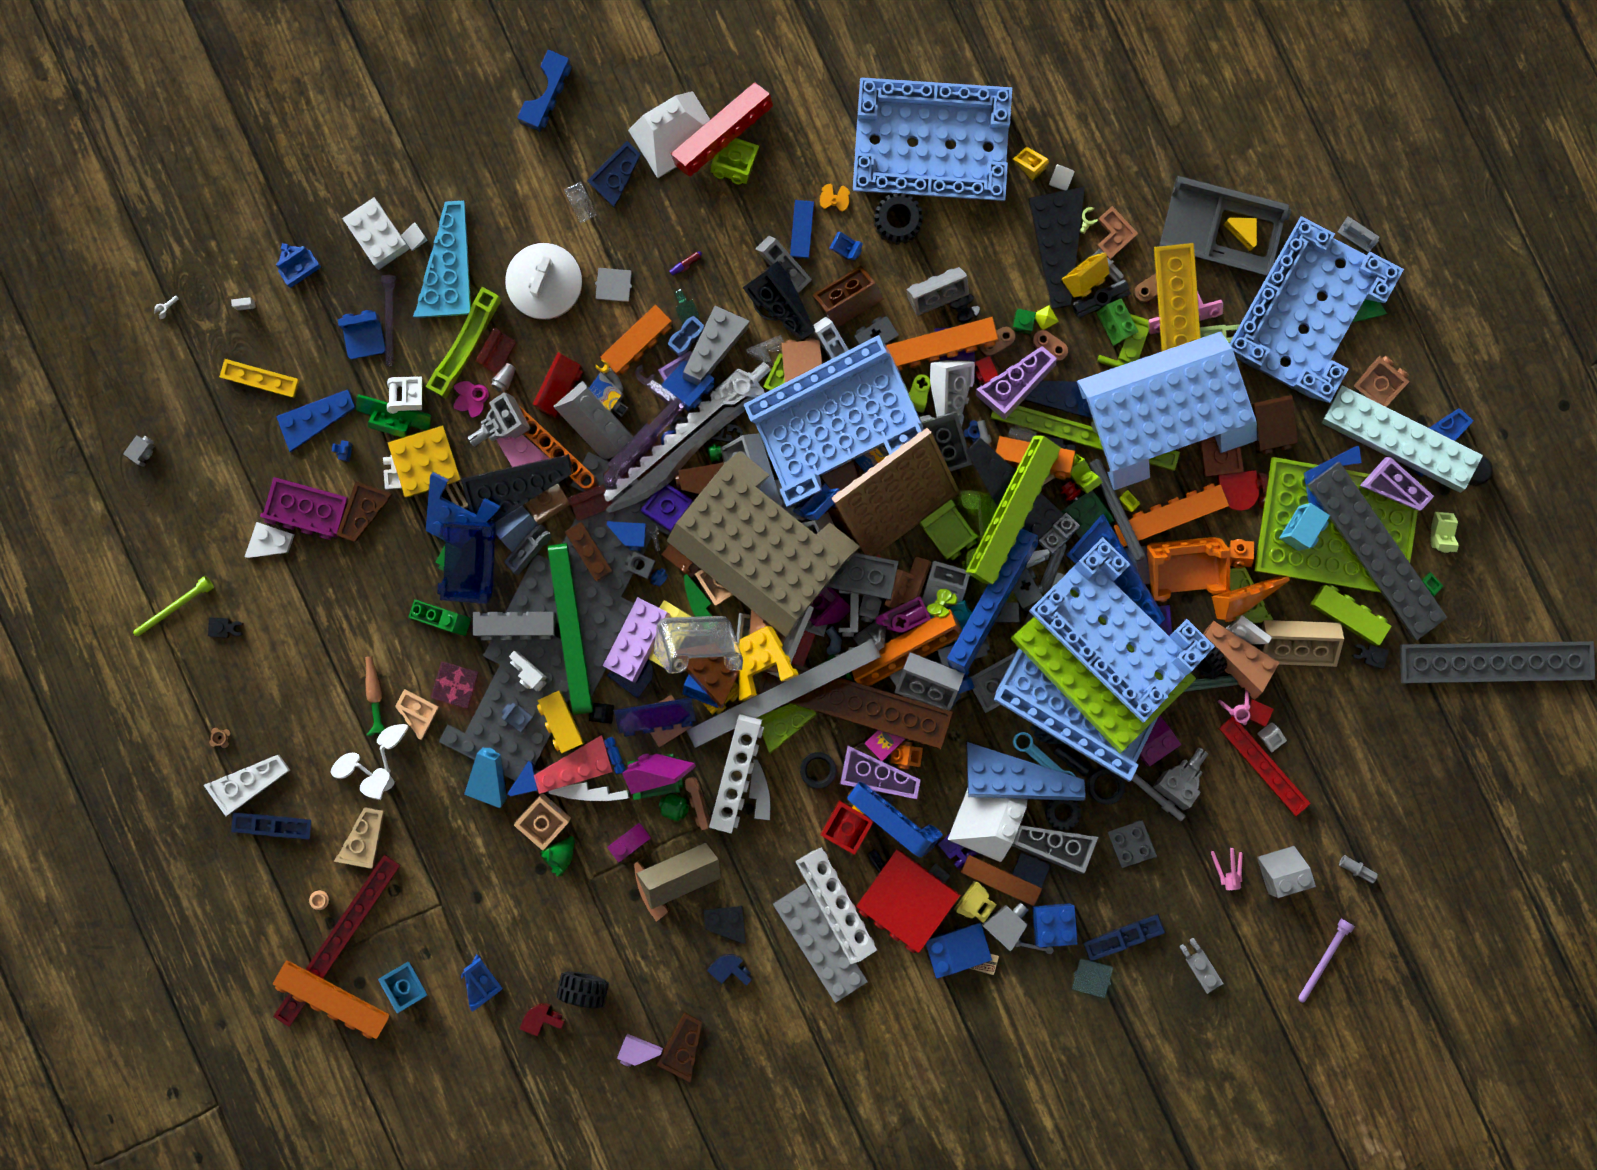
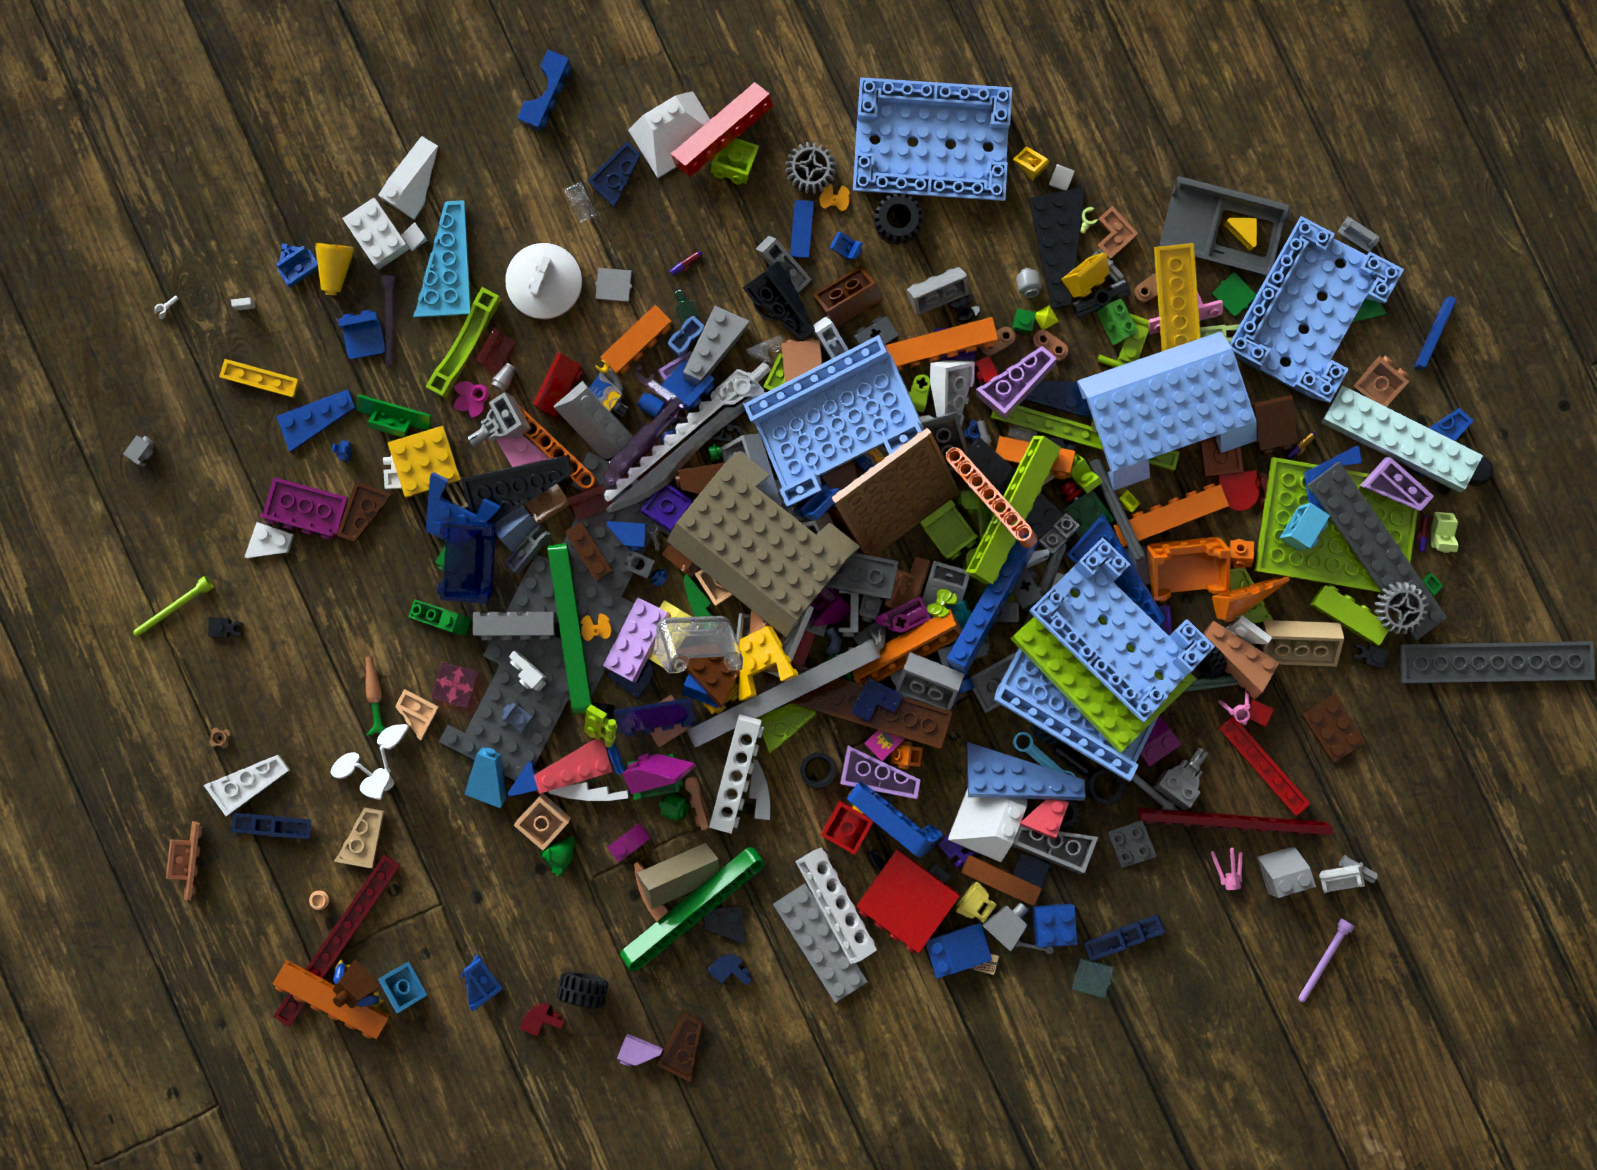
white plate [387,377,422,413] -> none
yellow brick [537,690,584,753] -> none
light grey hinge [1179,938,1223,994] -> none
white slope [1257,723,1287,752] -> none
none -> nougat bracket [166,821,202,901]
none -> yellow cone [315,243,354,296]
none -> reddish brown torso [333,959,384,1008]
none -> white wedge [378,136,438,220]
none -> light orange piece [580,614,612,641]
none -> lime plate [584,705,617,747]
none -> green beam [620,847,765,972]
none -> blue brick [637,393,667,419]
none -> light grey gear [785,142,836,194]
none -> clear blue plate [851,678,904,722]
none -> orange beam [946,447,1038,548]
none -> light grey head [1016,268,1043,298]
none -> coral wing [1020,799,1069,839]
none -> dark red plate [1137,807,1333,837]
none -> green piece [1211,272,1256,317]
none -> piece [1286,432,1316,460]
none -> reddish brown plate [1301,694,1366,763]
none -> white hinge [1319,865,1365,893]
none -> light grey gear [1375,582,1428,634]
none -> blue tile [1414,296,1457,370]
none -> piece [1417,515,1430,552]

